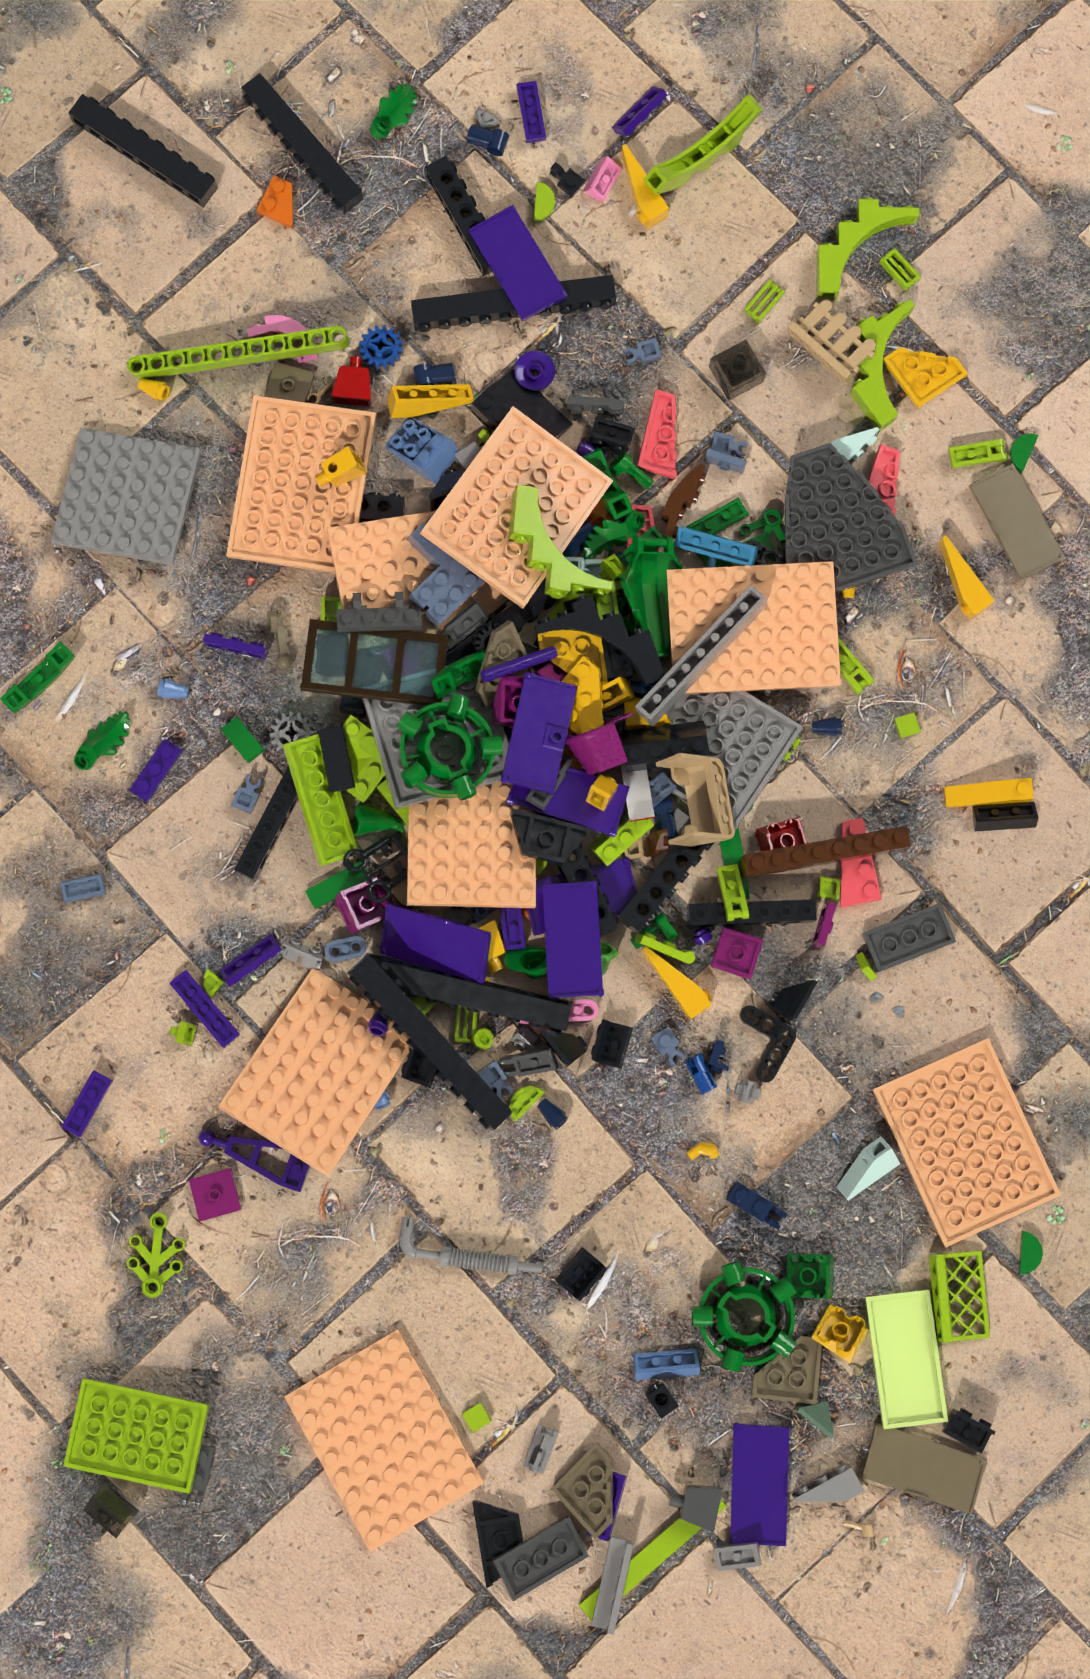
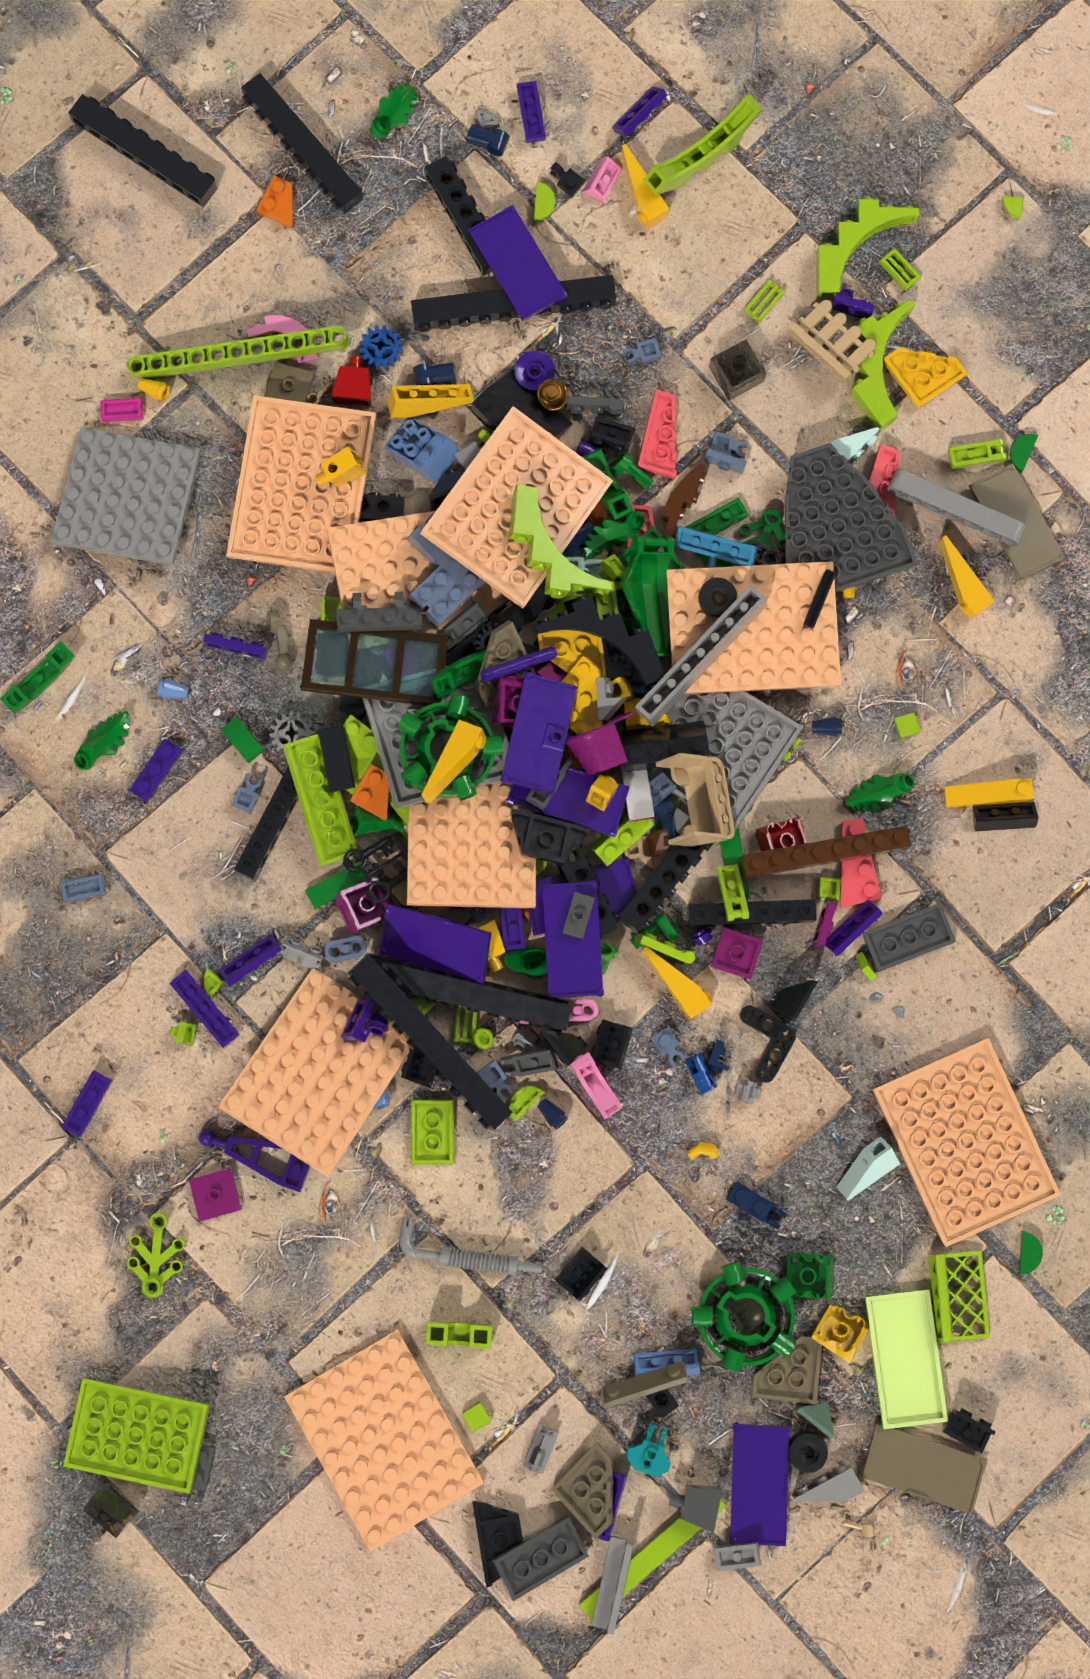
lime plate [838,637,874,695] -> none
none -> dark pink tile [100,398,143,422]
none -> dark purple hinge [341,999,375,1043]
none -> orange wing [350,764,389,821]
none -> lime tile [411,1100,454,1164]
none -> yellow slope [421,720,486,804]
none -> lime arch [425,1320,492,1349]
none -> pearl gold hair [537,378,568,411]
none -> dark grey plate [562,892,595,939]
none -> bright pink arch [570,1052,622,1119]
none -> light grey slope [596,677,627,721]
none -> dark tan plate [602,1361,689,1408]
none -> teal hinge [626,1422,671,1477]
none -> black tyre [698,578,737,617]
none -> black tyre [788,1431,828,1473]
none -> black axle [803,569,836,629]
none -> dark purple plate [825,900,883,956]
none -> dark purple hinge [832,287,875,319]
none -> green plant [846,773,915,813]
none -> light grey beam [887,469,1026,546]
none -> lime tile [1002,196,1023,220]

